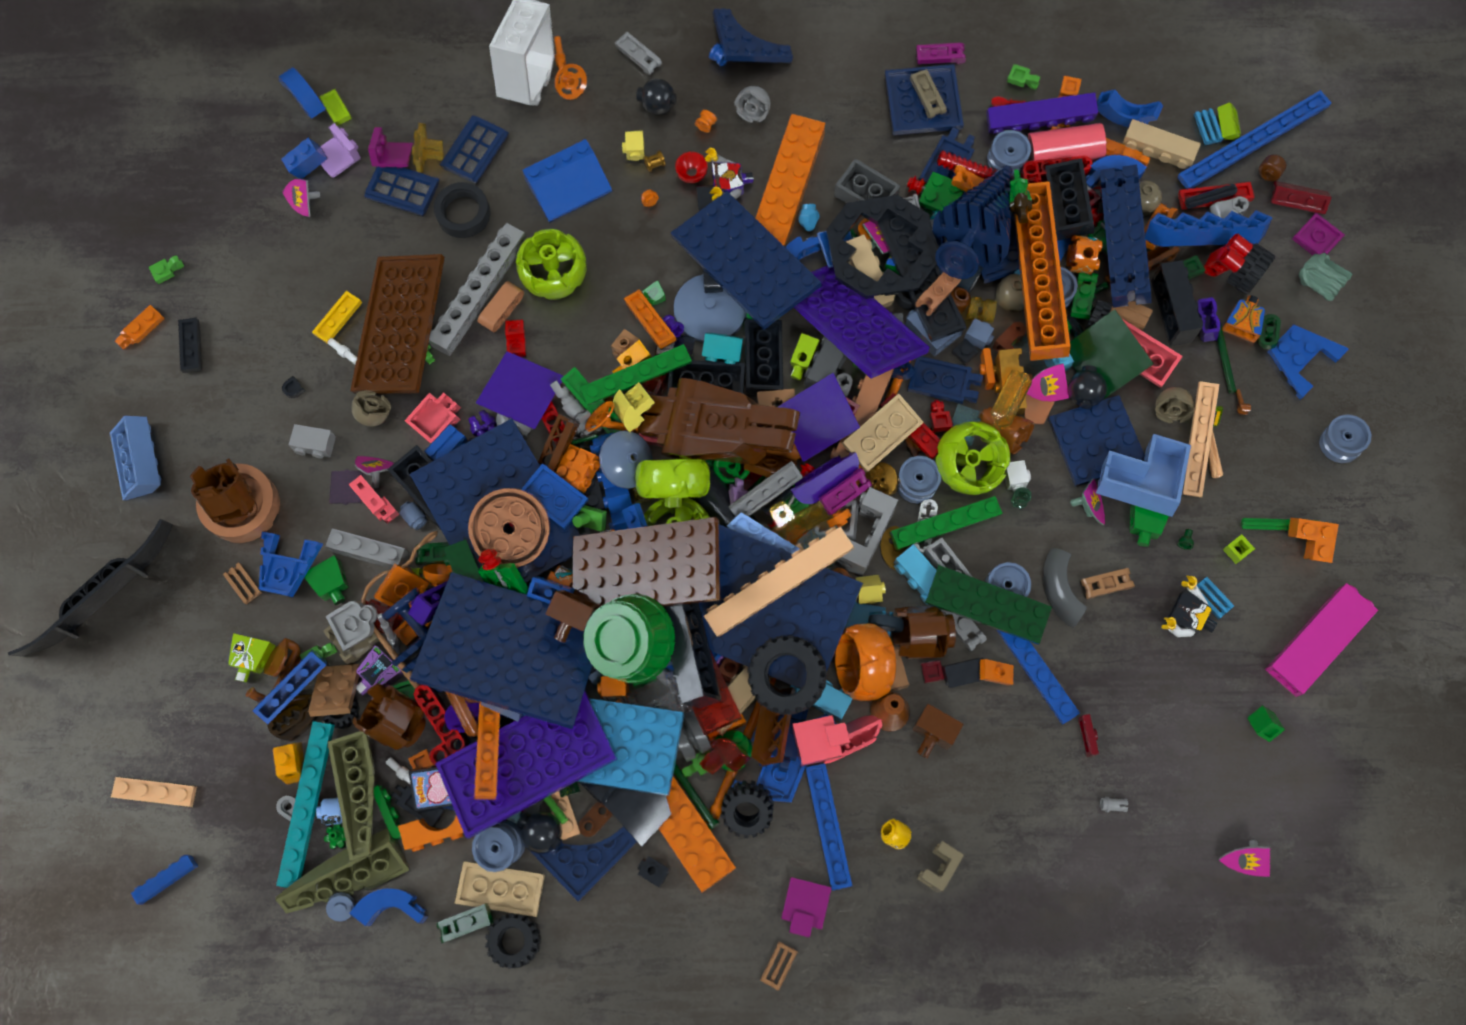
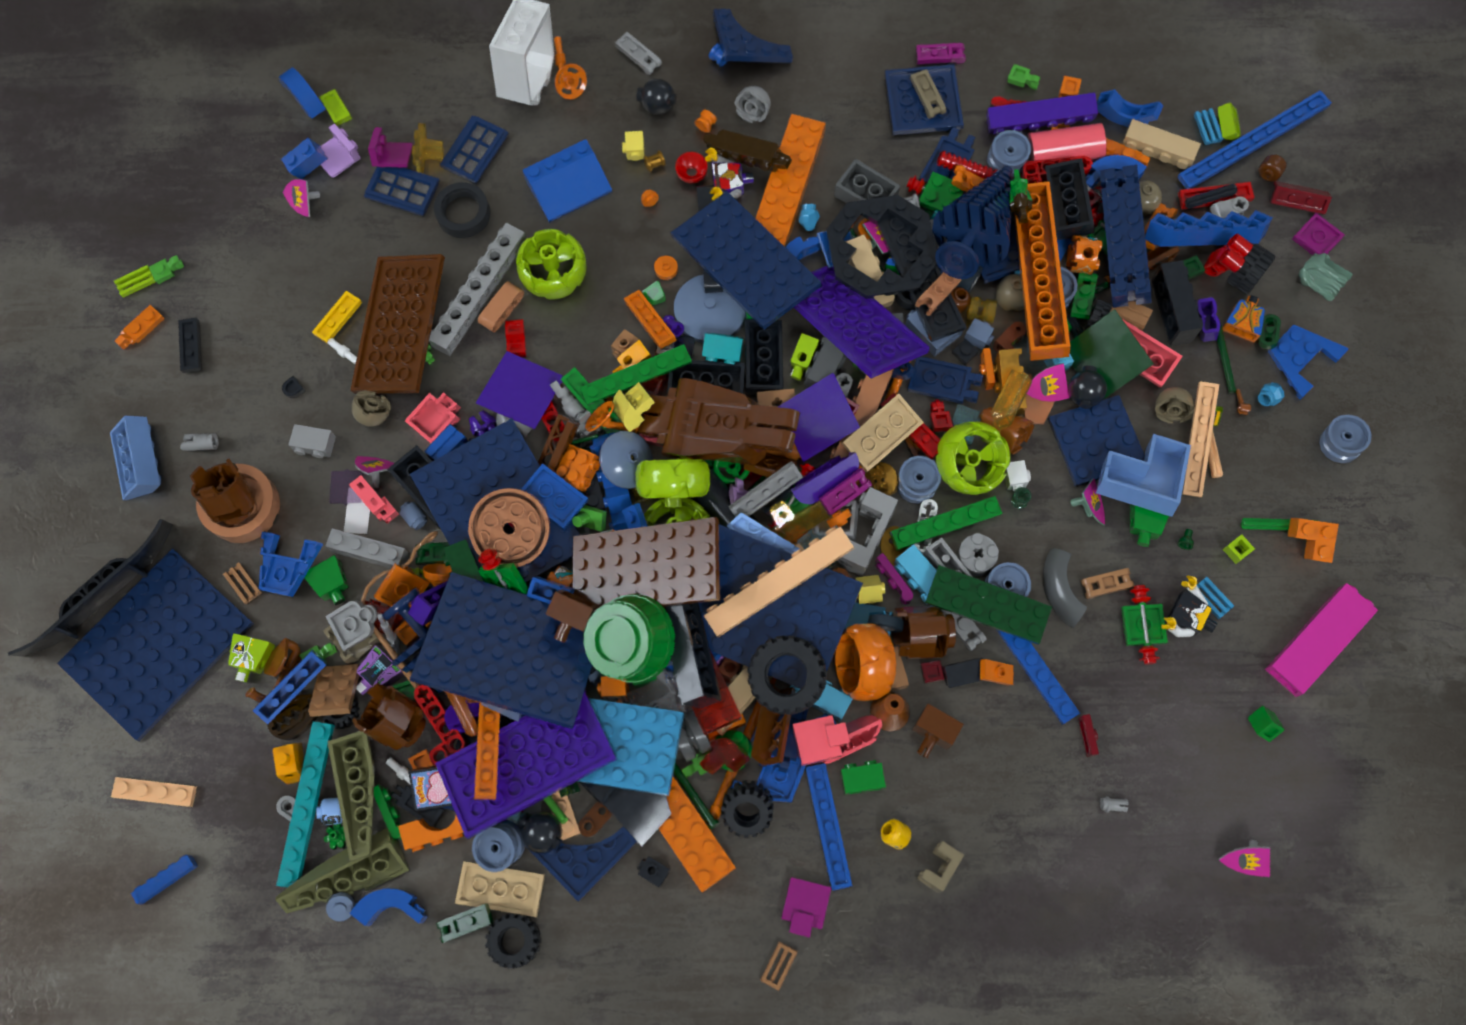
none -> dark blue plate [57,548,254,741]
none -> lime tile [114,265,155,298]
none -> light grey hinge [180,433,219,451]
none -> white sticker [344,488,370,534]
none -> orange wheel [654,256,678,280]
none -> dark brown hinge [703,130,792,172]
none -> green brick [840,760,886,795]
none -> magenta plate [875,553,913,605]
none -> light grey brick [956,533,999,577]
none -> green plate [1121,585,1168,665]
none -> dark azure rock [1258,382,1285,406]

